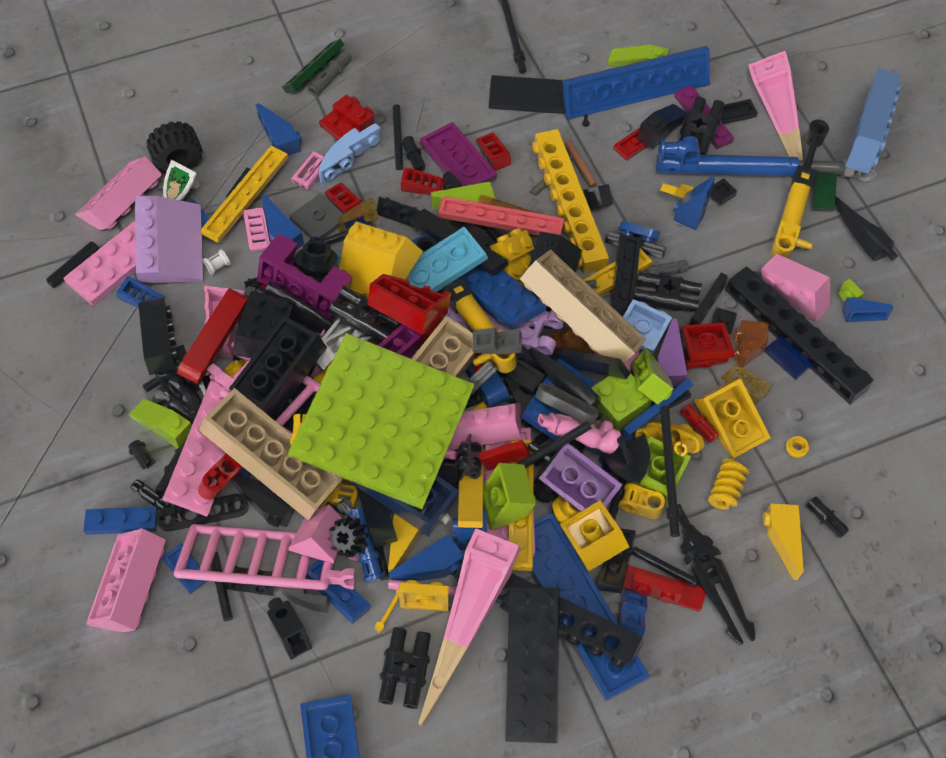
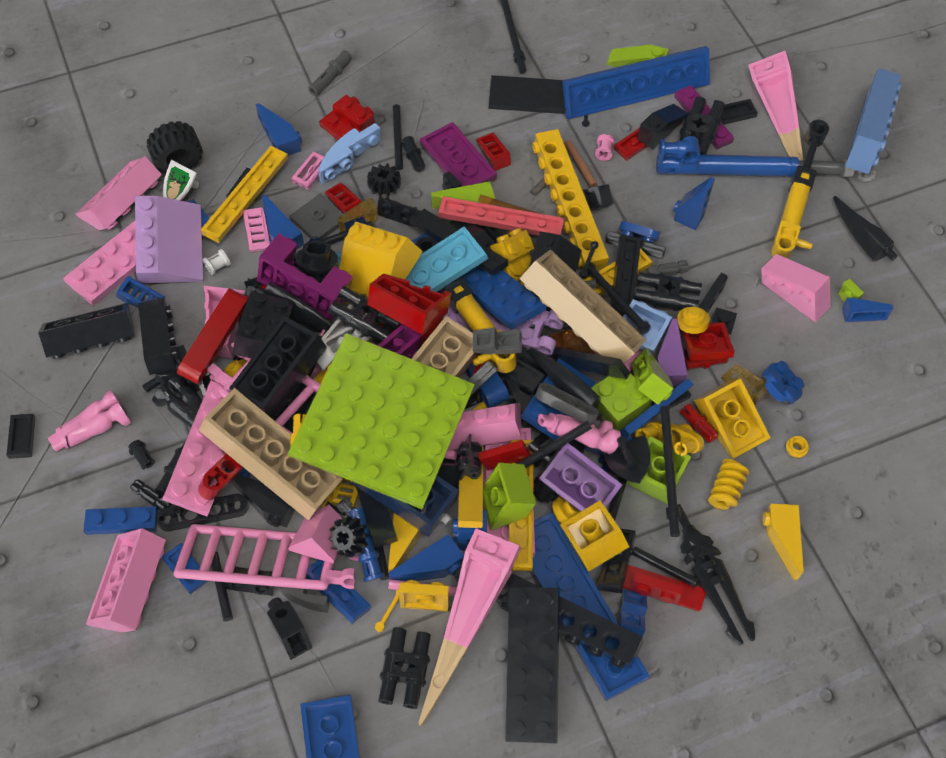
black axle [46,241,99,288] -> none
lime slope [129,398,192,449] -> none
dark green plate [282,39,345,93] -> none
red slope [401,167,443,195] -> none
yellow piece [618,483,665,520] -> none
yellow slope [660,183,694,198] -> none
black plate [711,178,737,205] -> none
black brick [725,266,874,405] -> none
clear orange slope [734,320,768,368] -> none
clear blue tile [764,336,812,380] -> none
black axle [806,496,849,538] -> none
dark green slope [813,173,837,211] -> none
none -> black tile [6,414,36,459]
none -> black slope [38,303,134,359]
none -> bright pink piece [48,390,131,452]
none -> black gear [367,163,401,197]
none -> black hinge [579,241,599,279]
none -> black bar [587,262,651,334]
none -> bright pink bush [595,134,614,161]
none -> yellow plate [677,307,710,334]
none -> blue plate [762,361,805,404]

